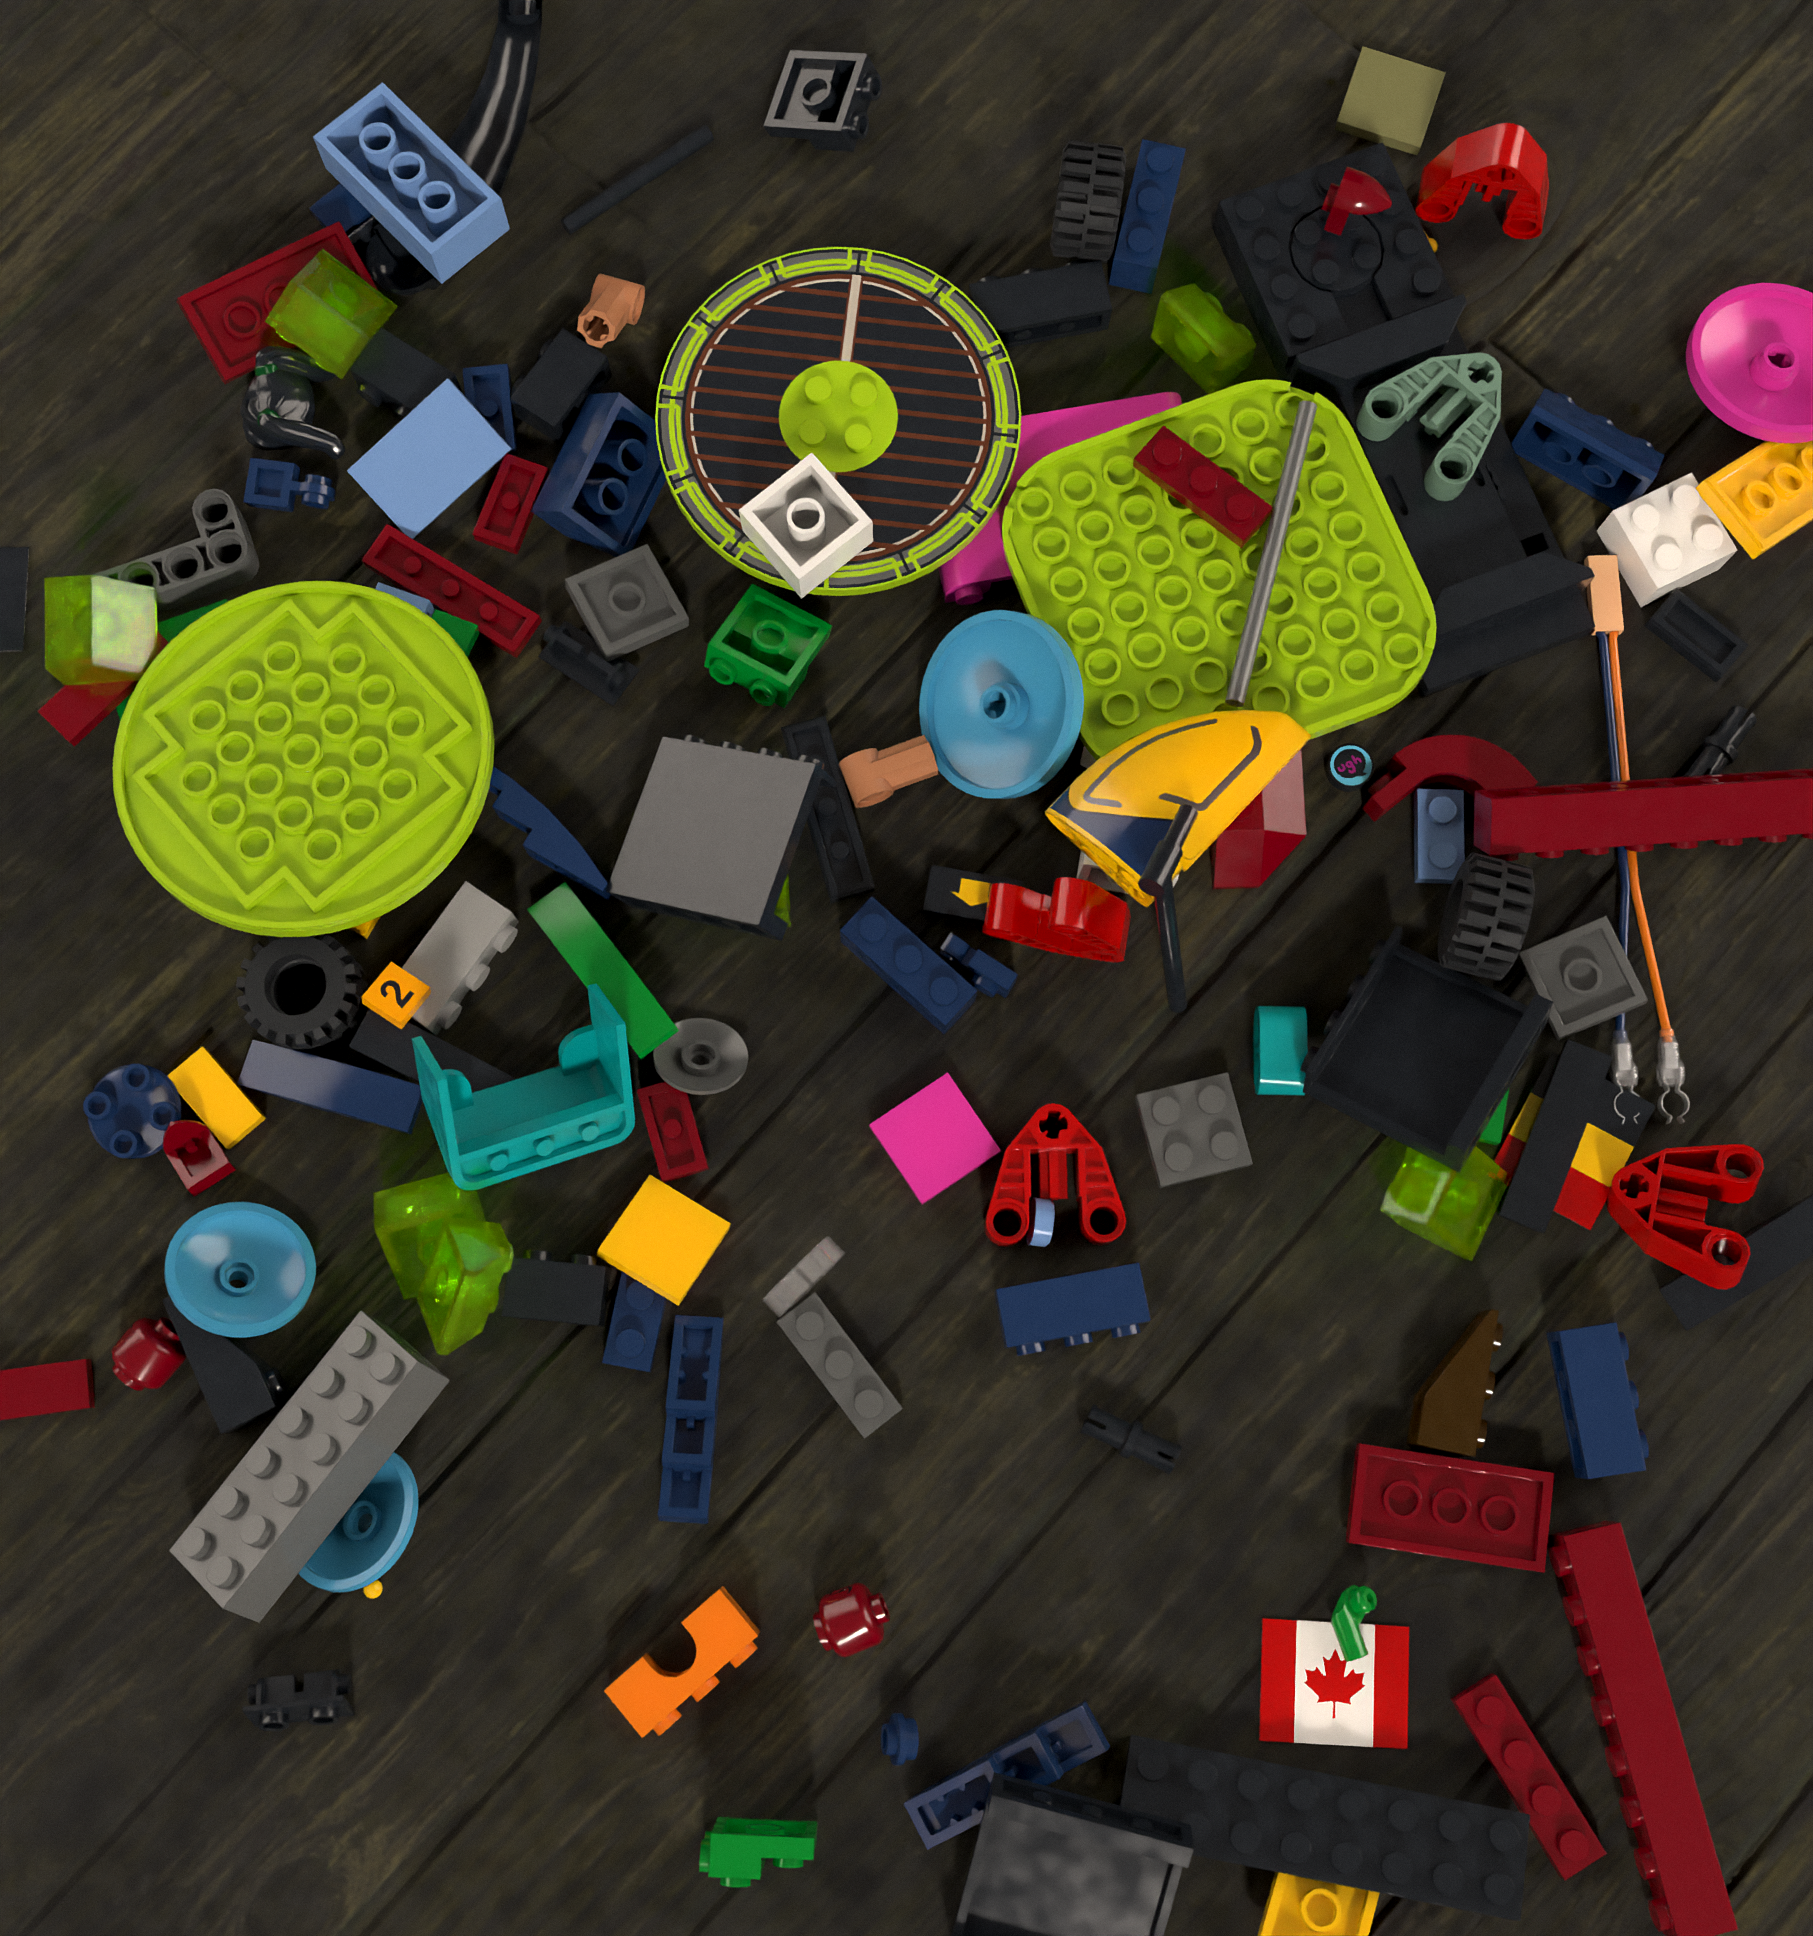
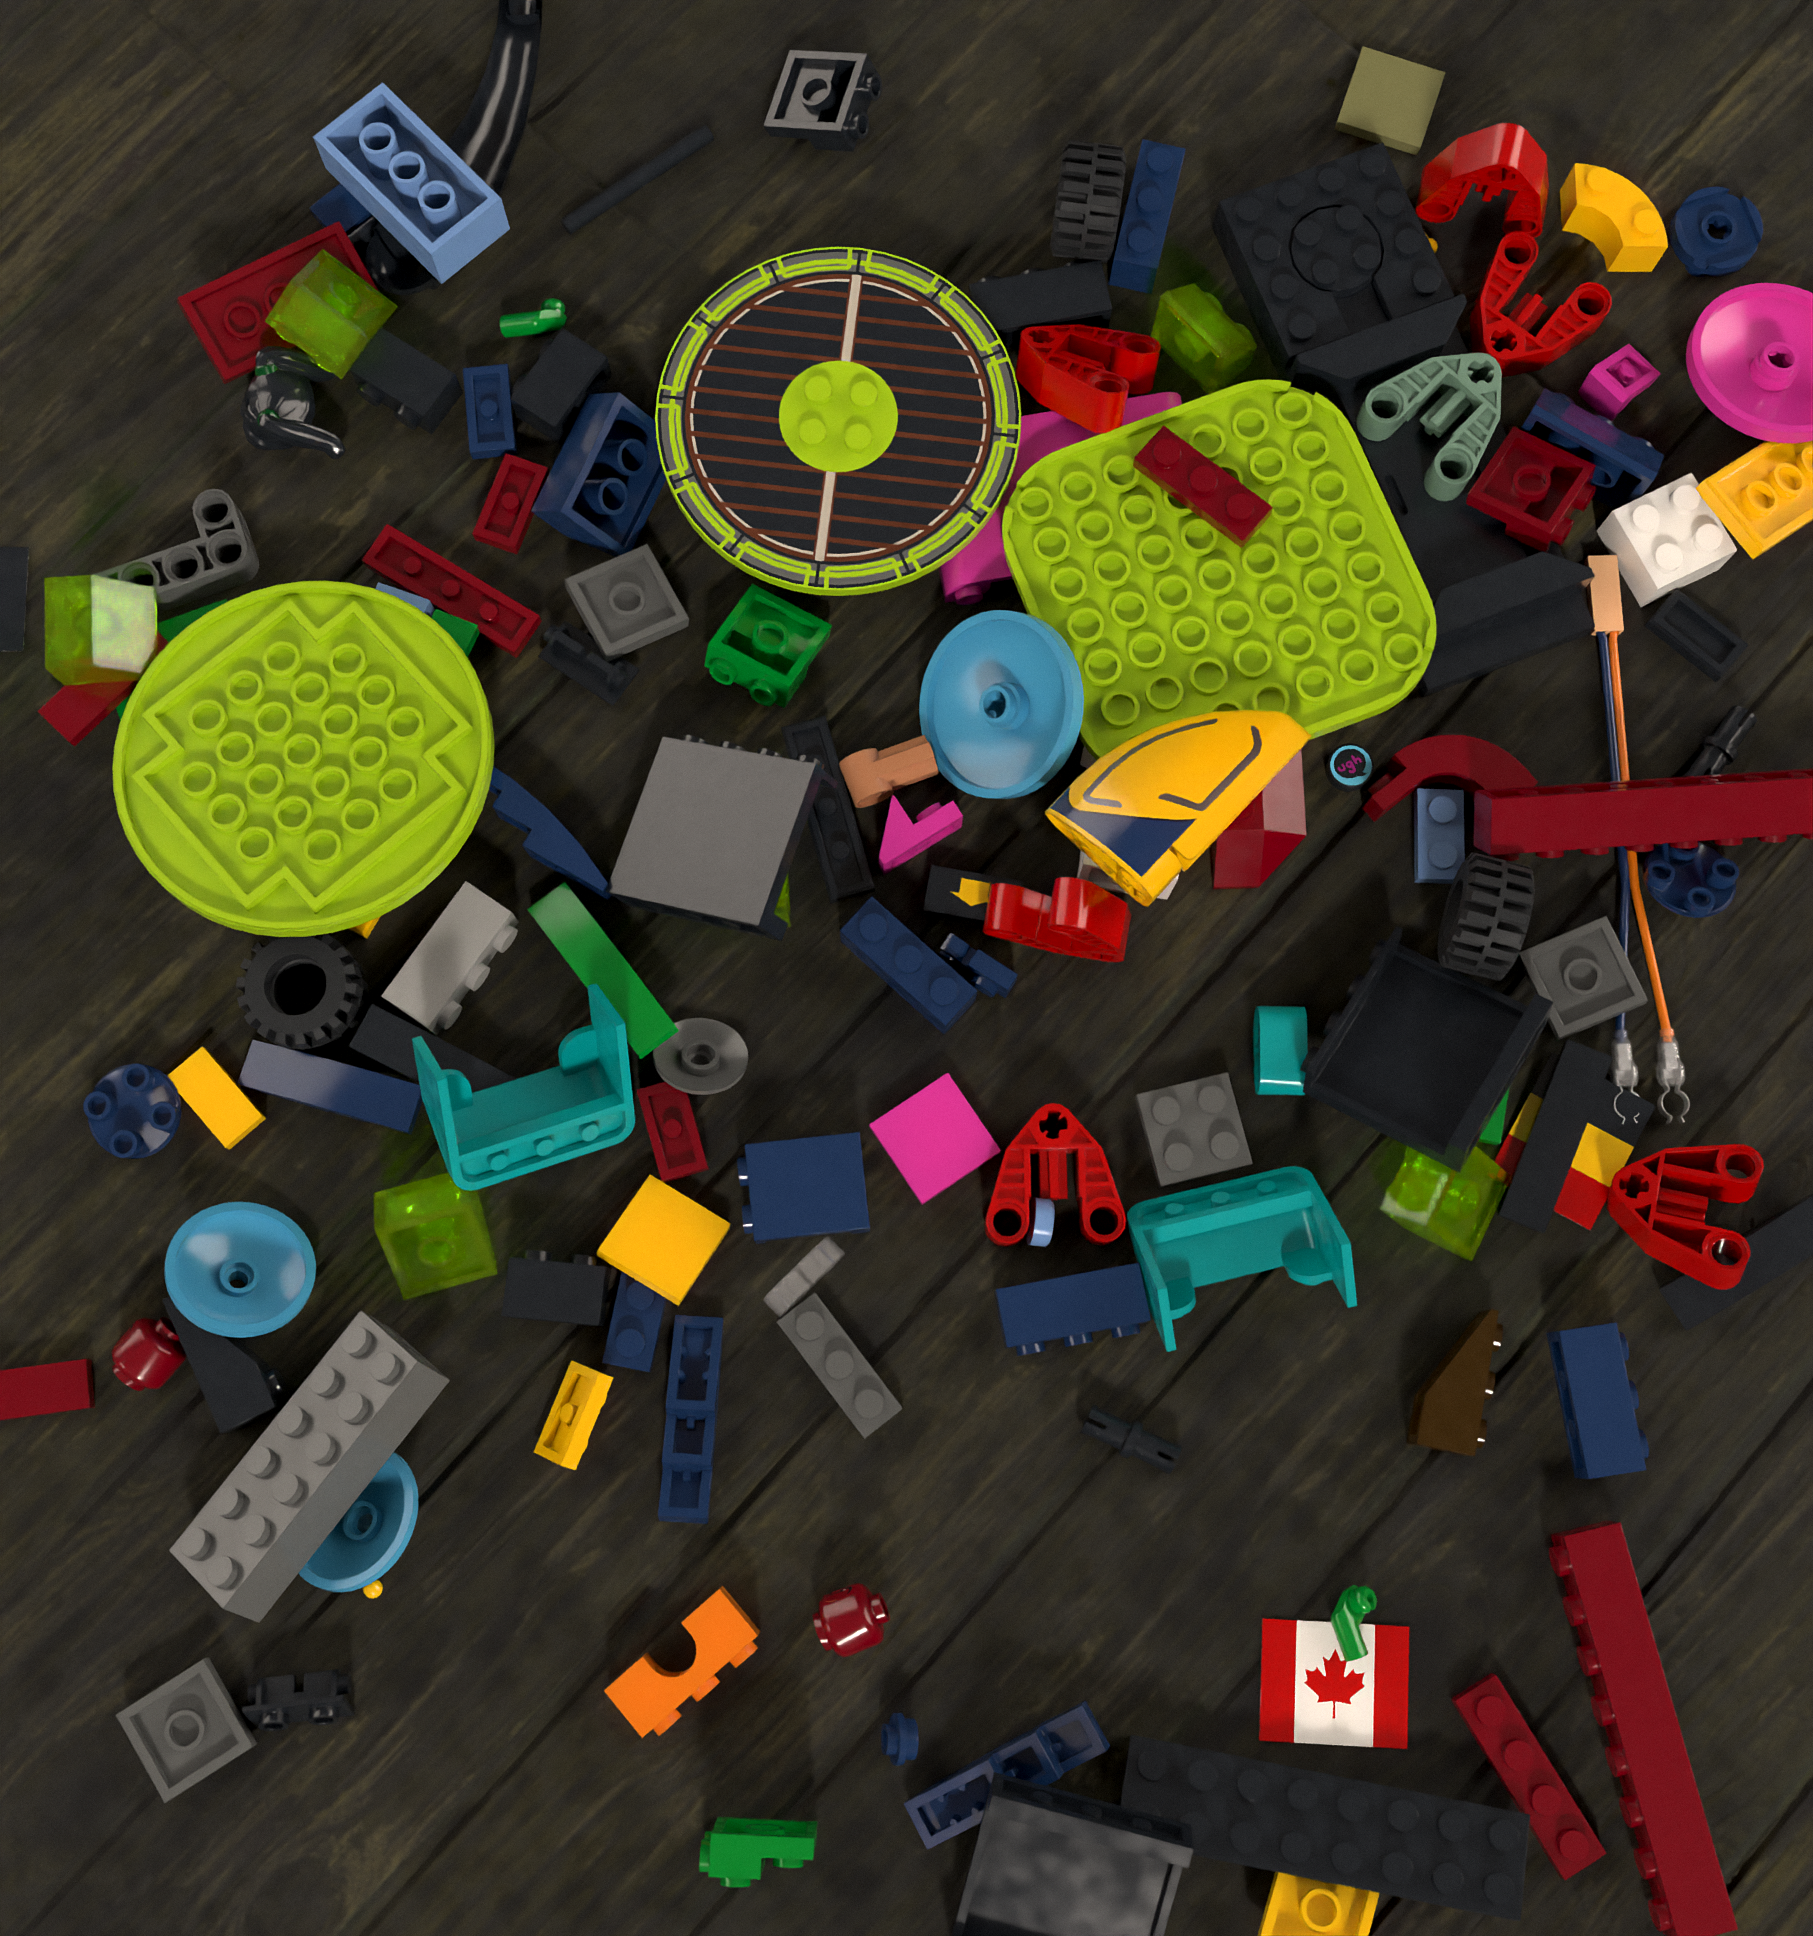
dark red plate [163,1120,236,1197] -> none
dark blue plate [243,458,336,512] -> none
medium blue tile [347,378,512,539] -> none
light orange tile [361,962,431,1029] -> none
clear neon green slope [417,1217,513,1355] -> none
nougat piece [577,273,645,348] -> none
white brick [739,453,873,599] -> none
black bar [1138,804,1198,1013] -> none
dark grey piece [1225,401,1317,707] -> none
dark red plate [1321,166,1392,236] -> none
dark red plate [1345,1443,1554,1573] -> none
none -> dark grey plate [116,1657,257,1803]
none -> green arm [499,298,567,338]
none -> yellow plate [534,1360,613,1470]
none -> dark blue panel [737,1132,870,1244]
none -> dark pink slope [879,795,963,875]
none -> red connector [1015,324,1161,434]
none -> teal windscreen [1127,1166,1357,1352]
none -> dark red plate [1466,426,1597,552]
none -> red connector [1469,231,1612,378]
none -> yellow brick [1560,163,1668,272]
none -> dark pink slope [1578,344,1661,421]
none -> dark blue dish [1642,841,1739,918]
none -> dark blue plate [1669,187,1763,277]

